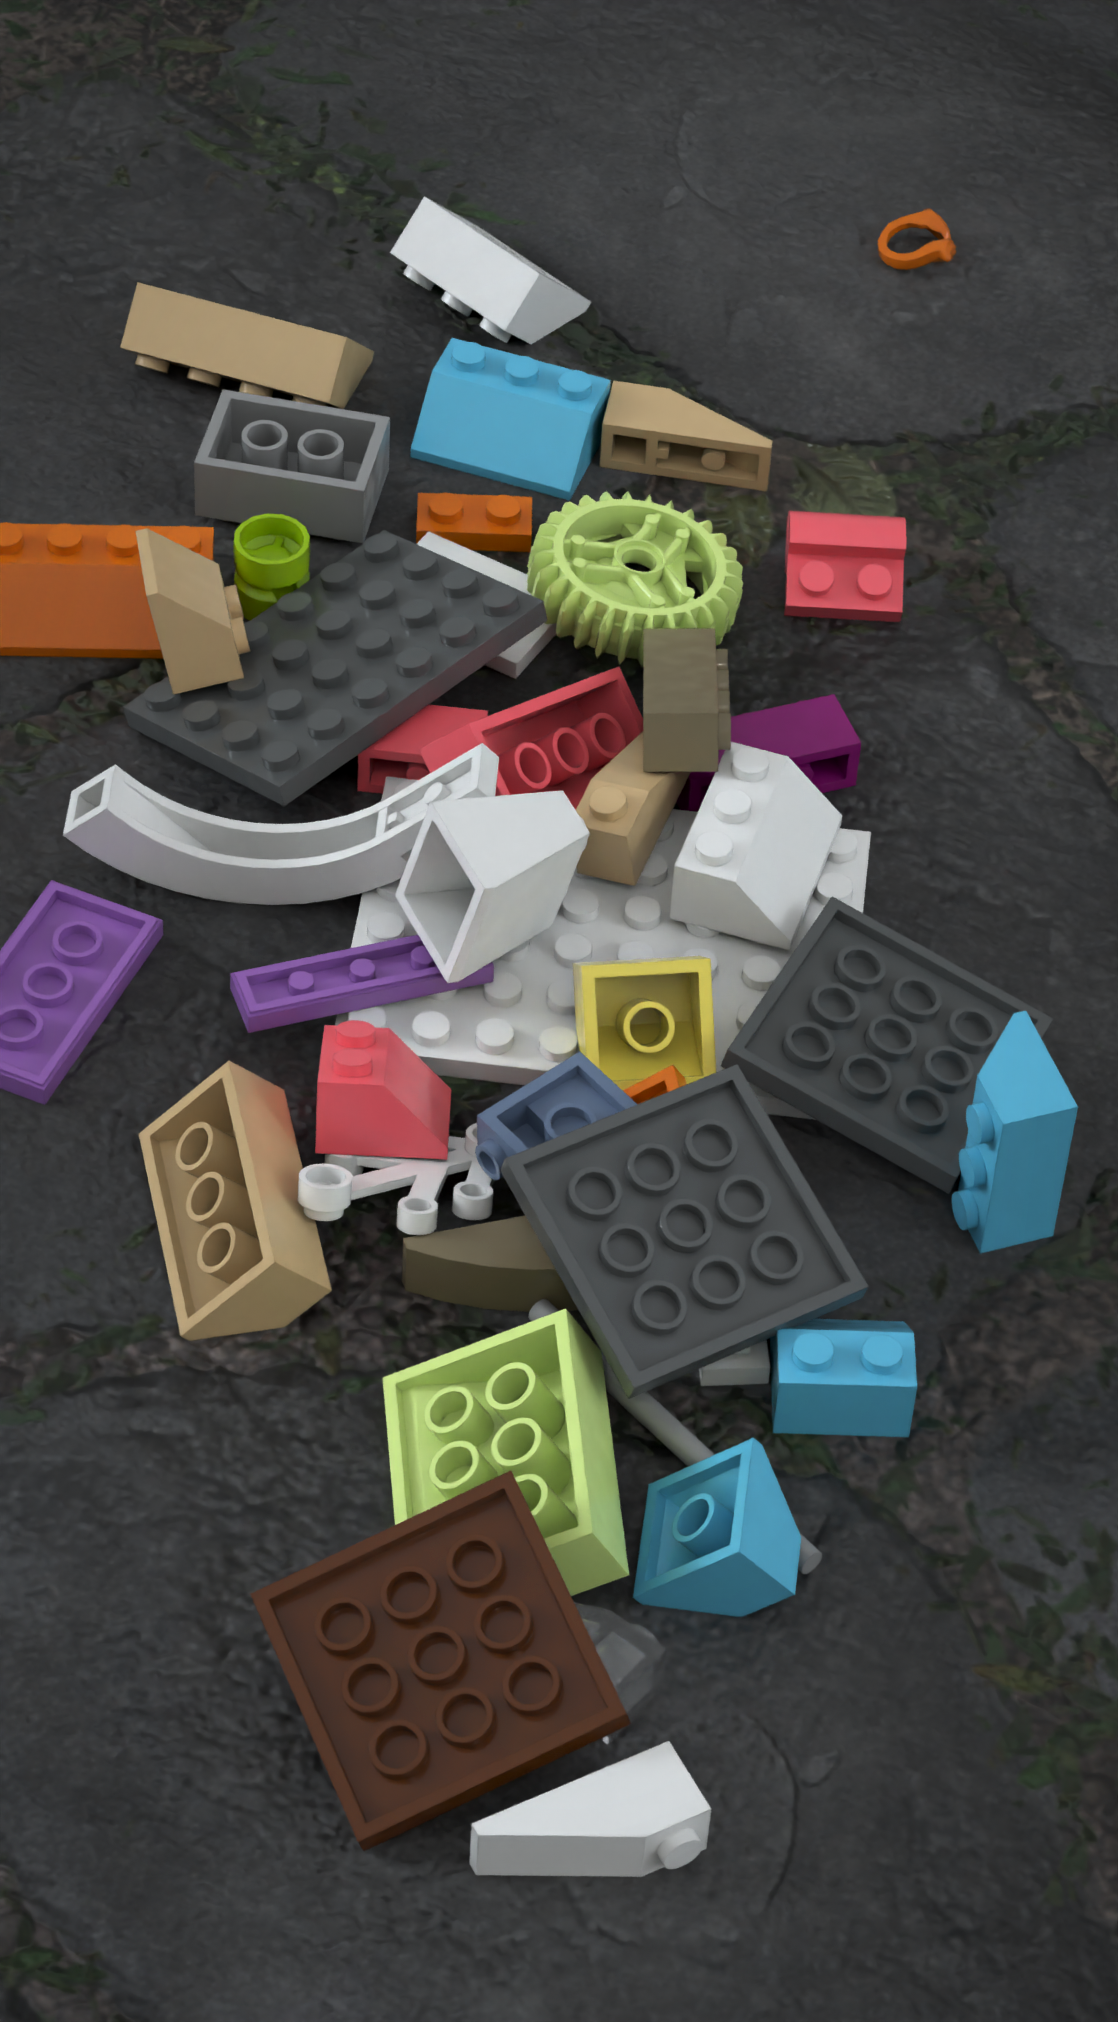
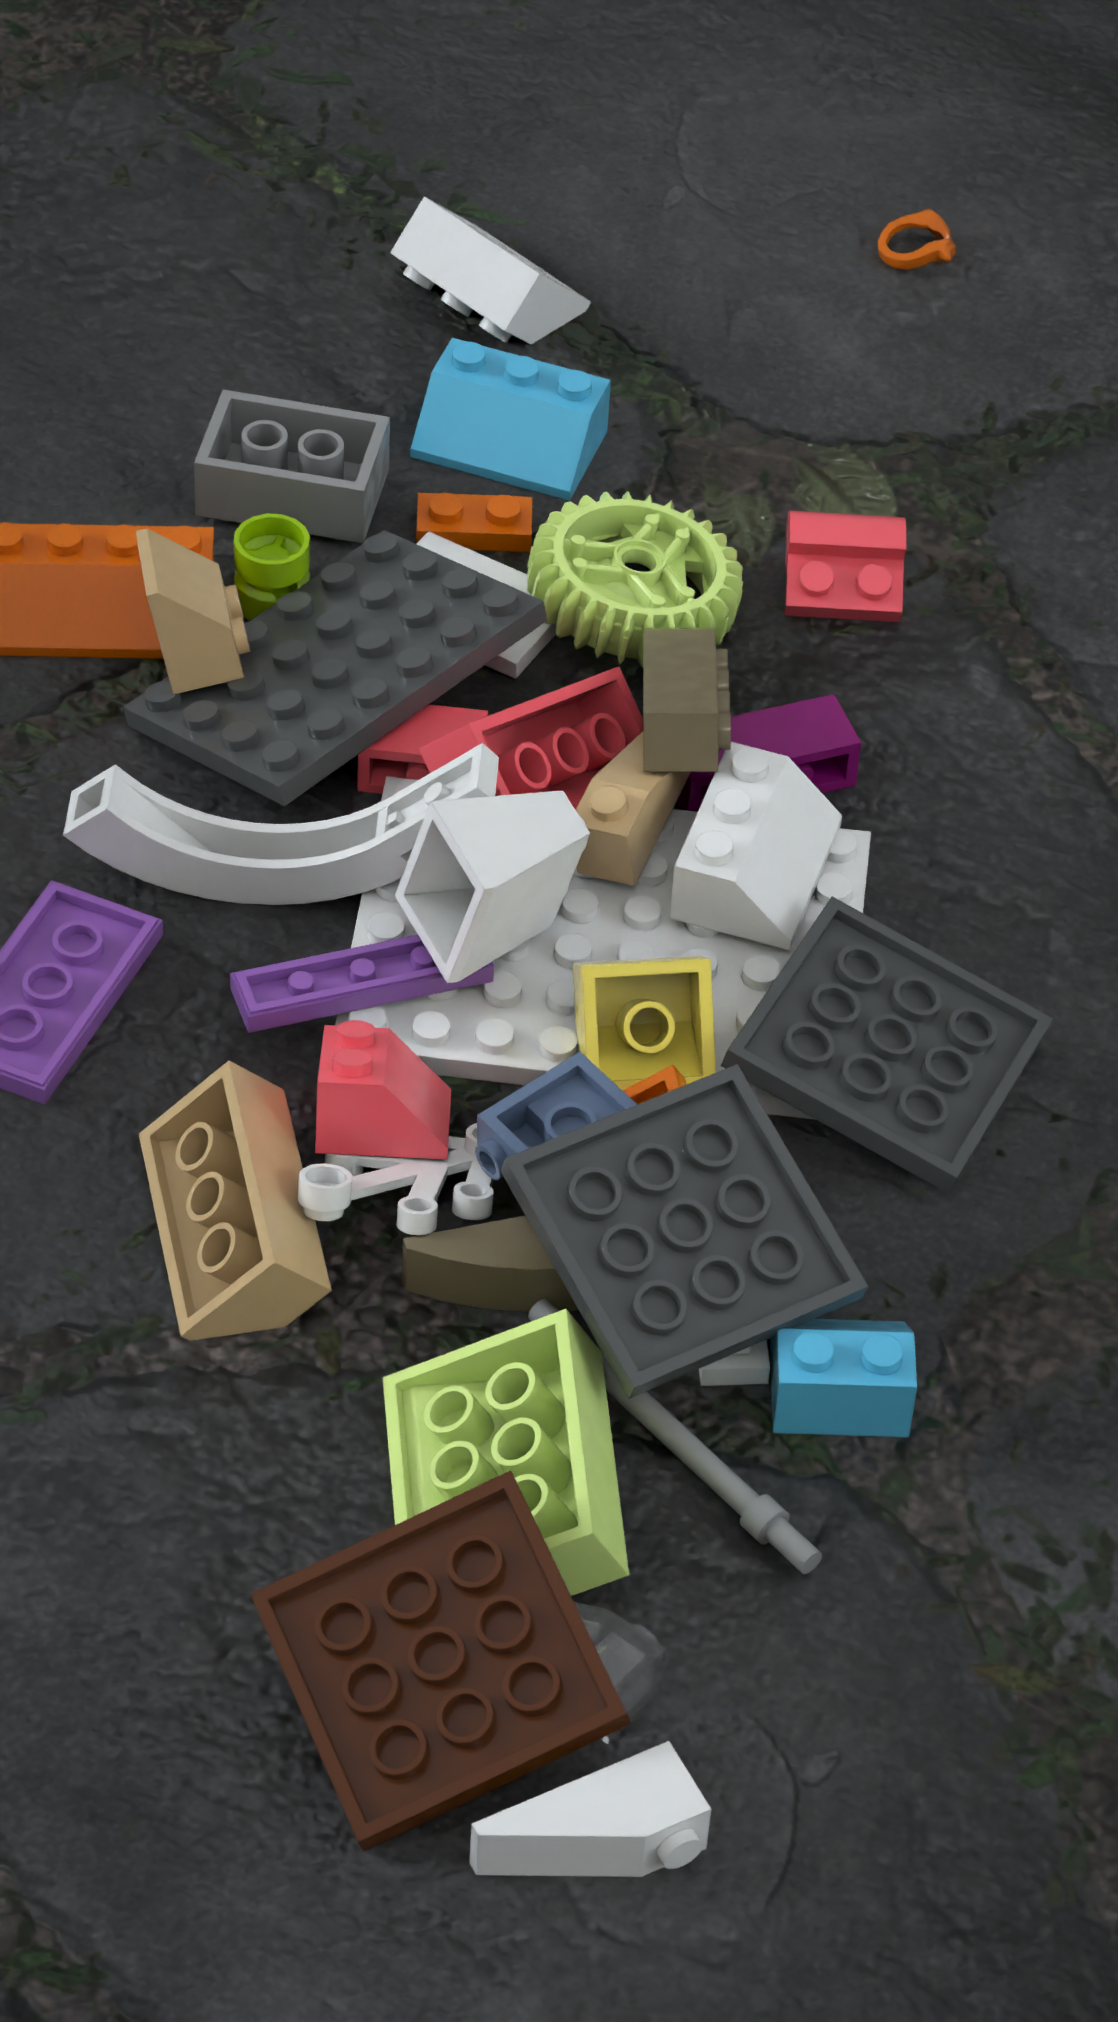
tan slope [120,282,374,409] -> none
tan slope [600,381,773,491] -> none
medium azure slope [633,1438,801,1617] -> none
medium azure slope [952,1011,1078,1254] -> none

